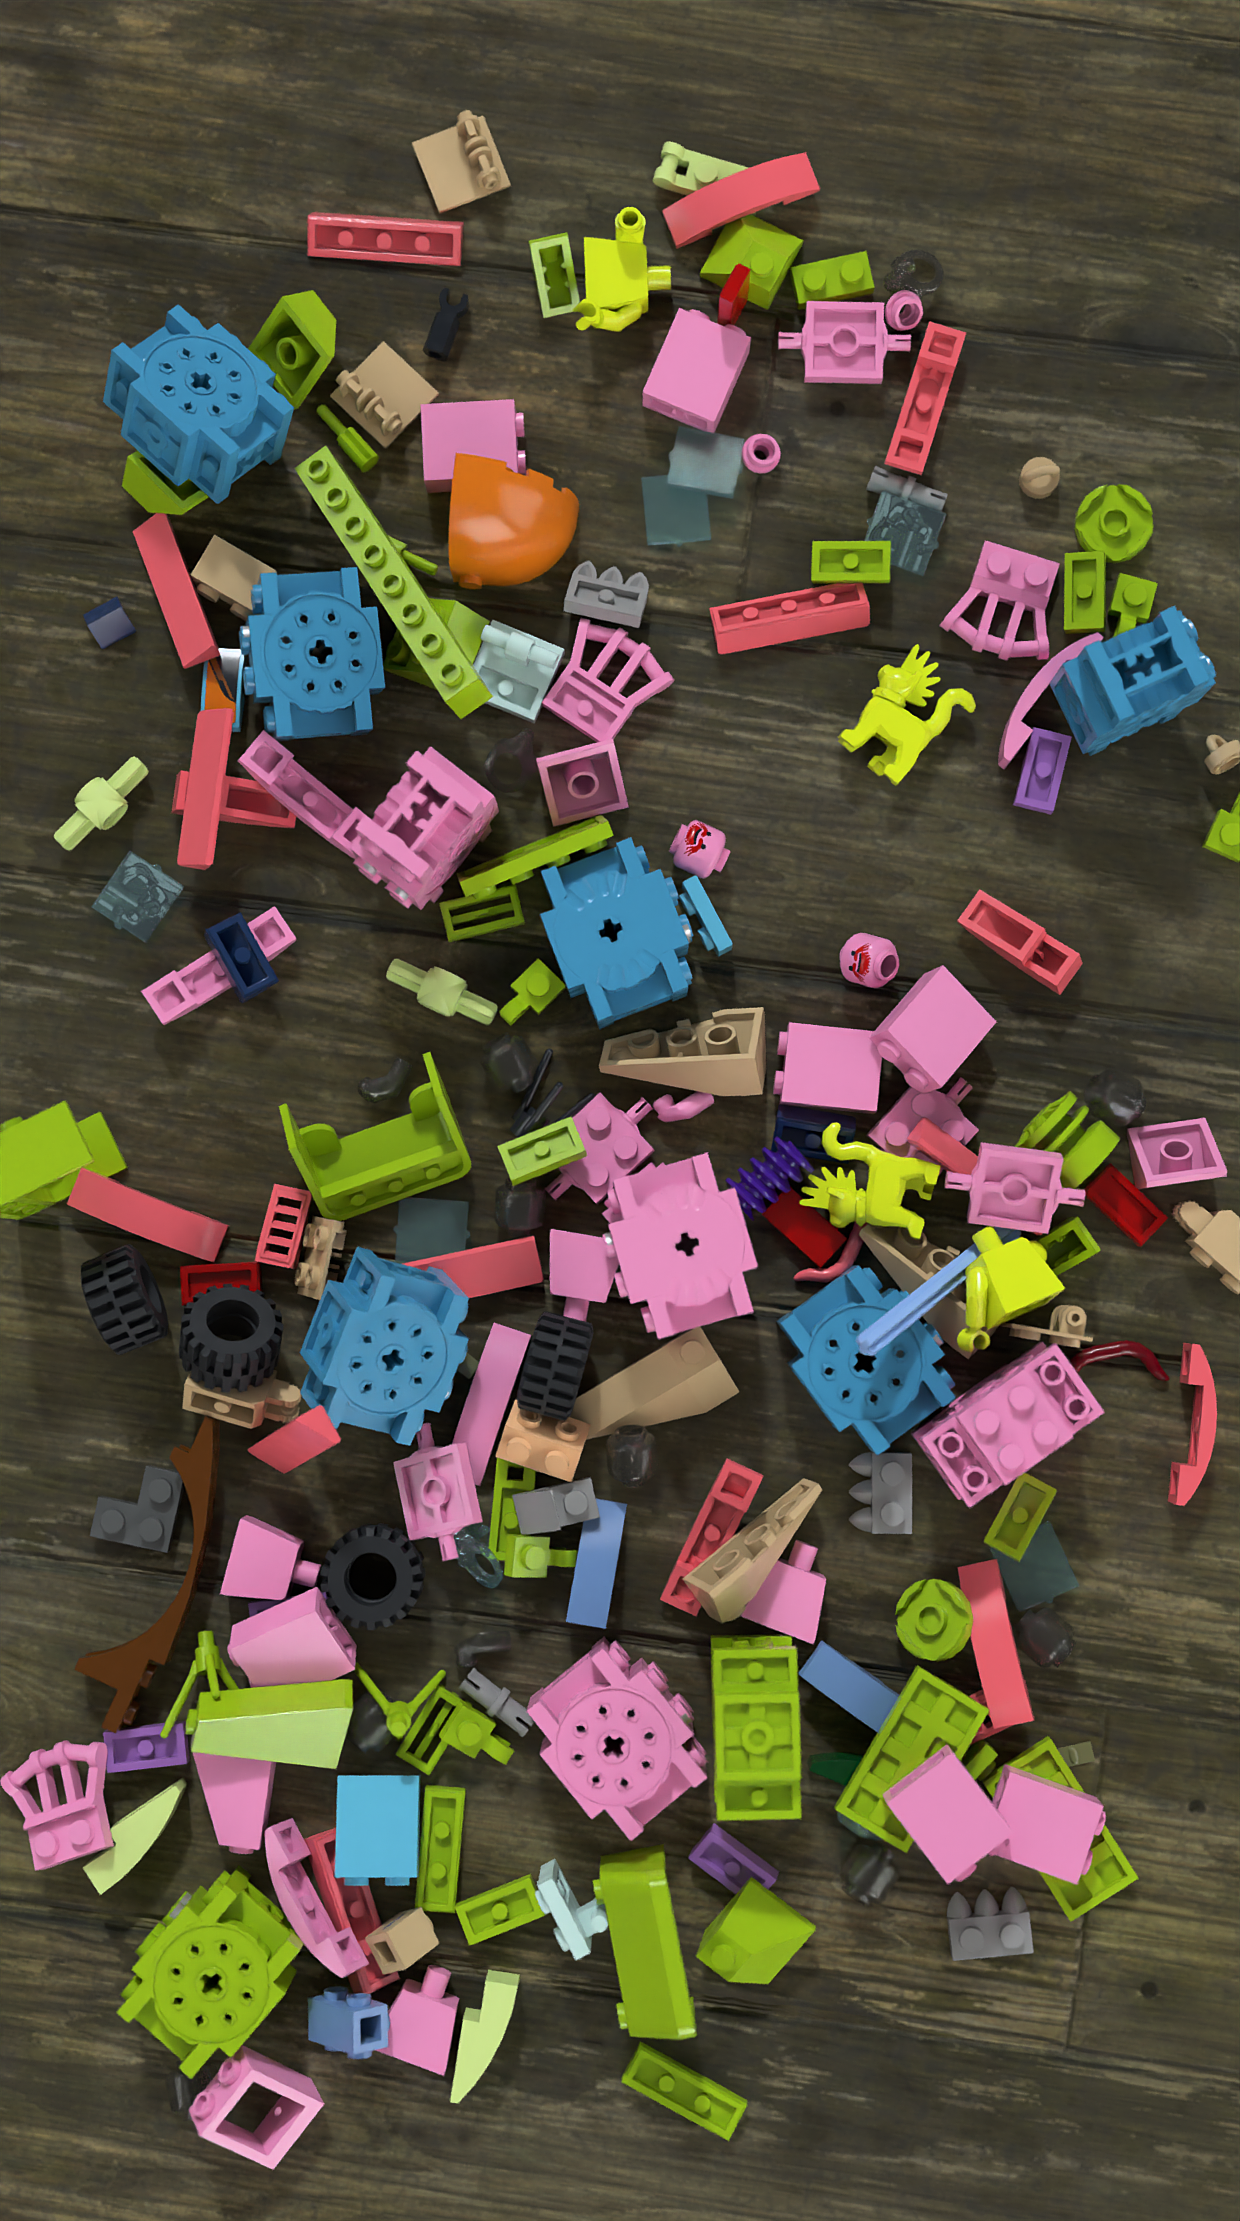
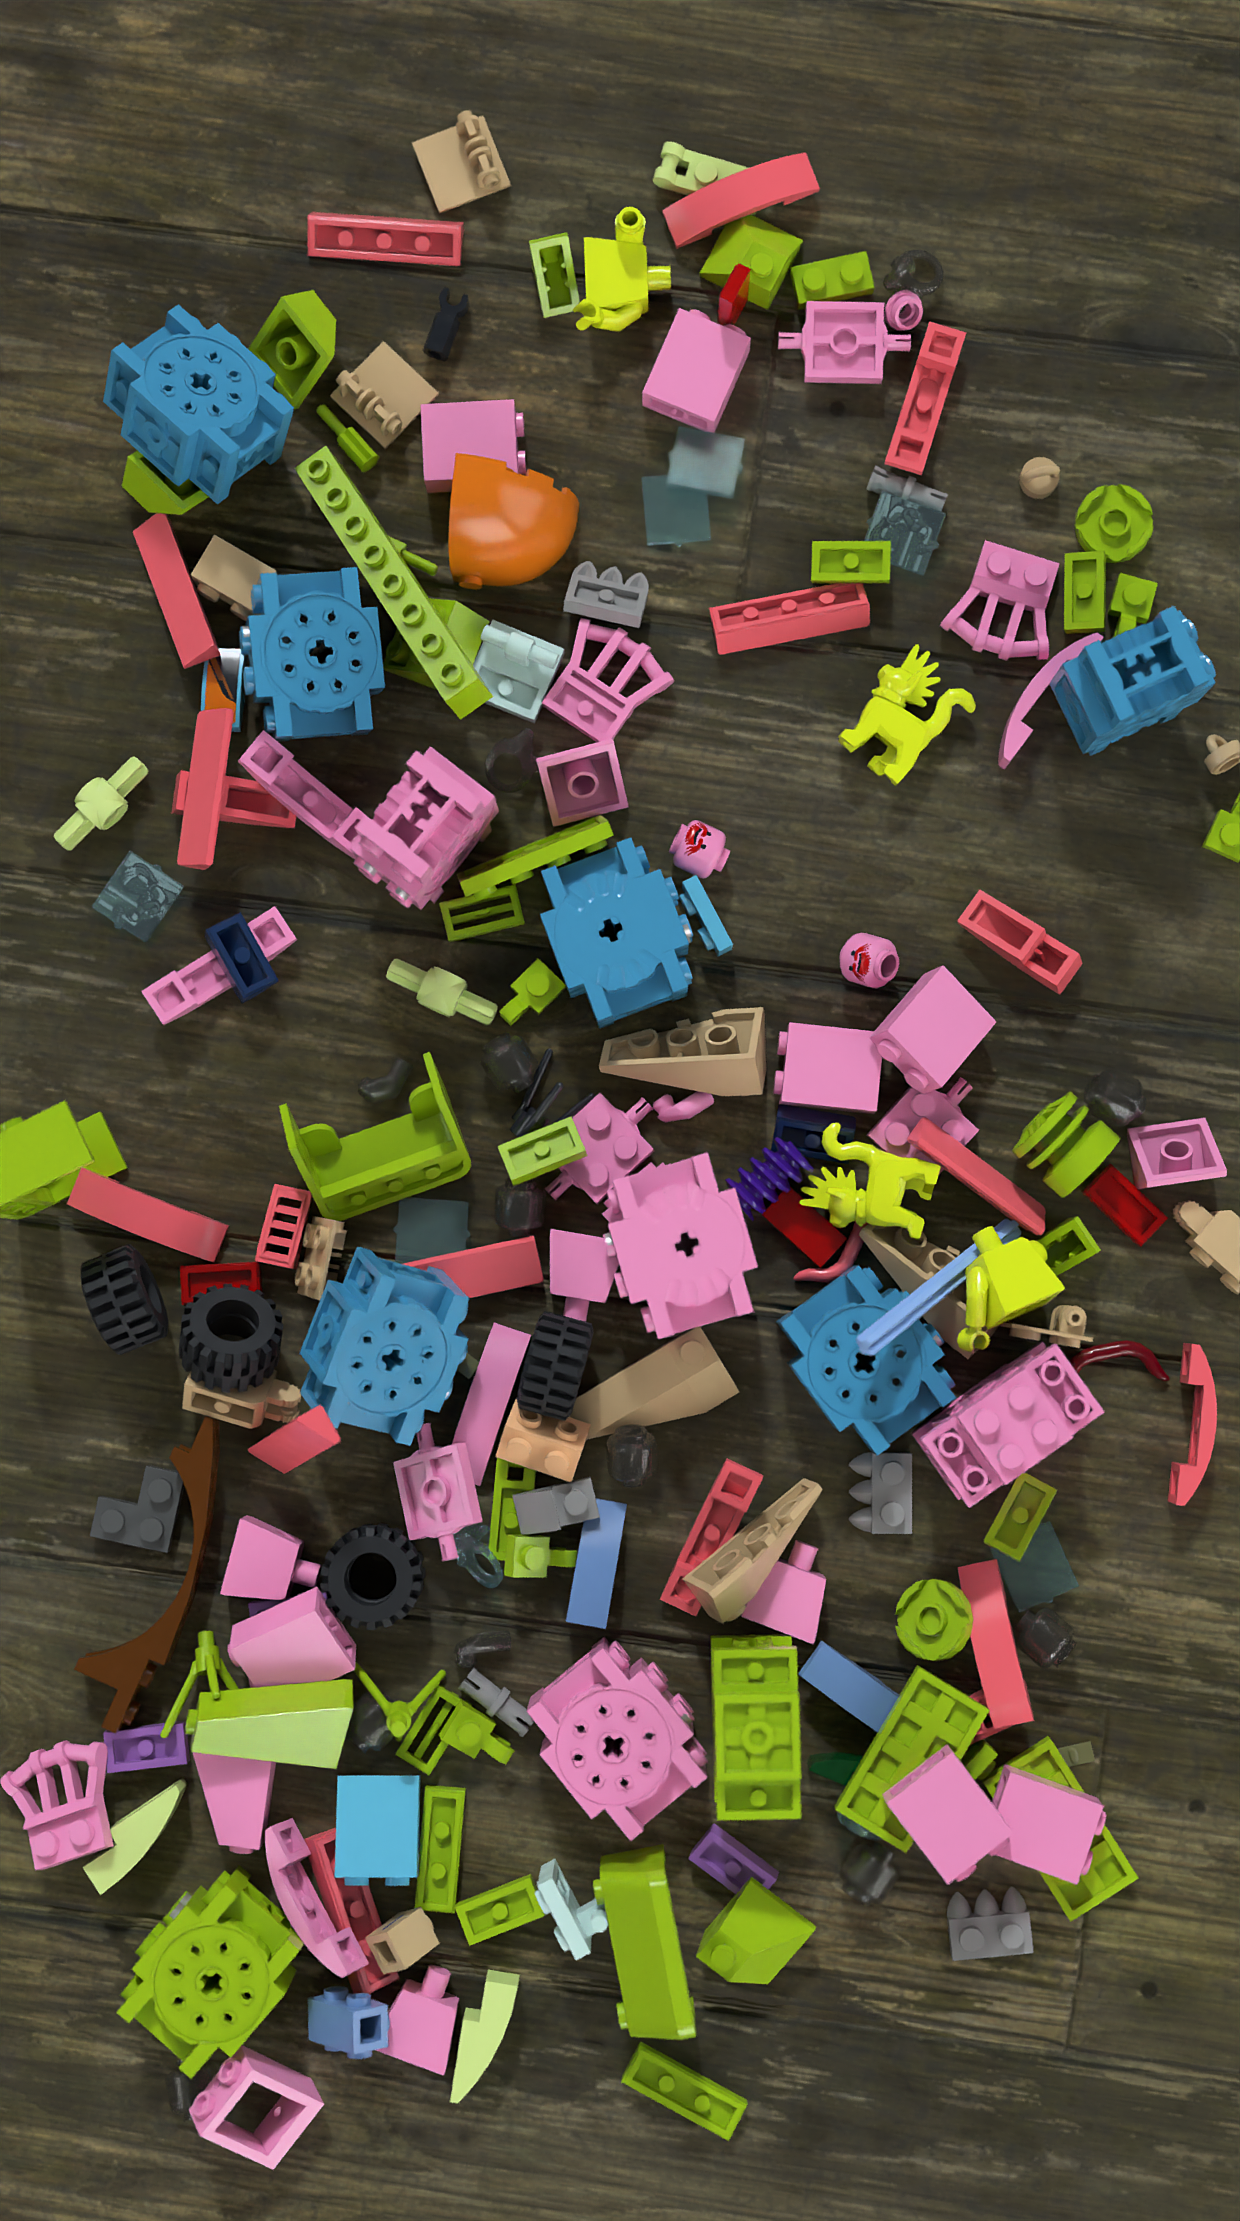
dark blue slope [83,597,136,650] -> none
bright pink plate [741,434,780,474] -> none
bright pink plate [945,1142,1085,1234] -> none
medium lavender plate [1013,727,1072,815] -> none

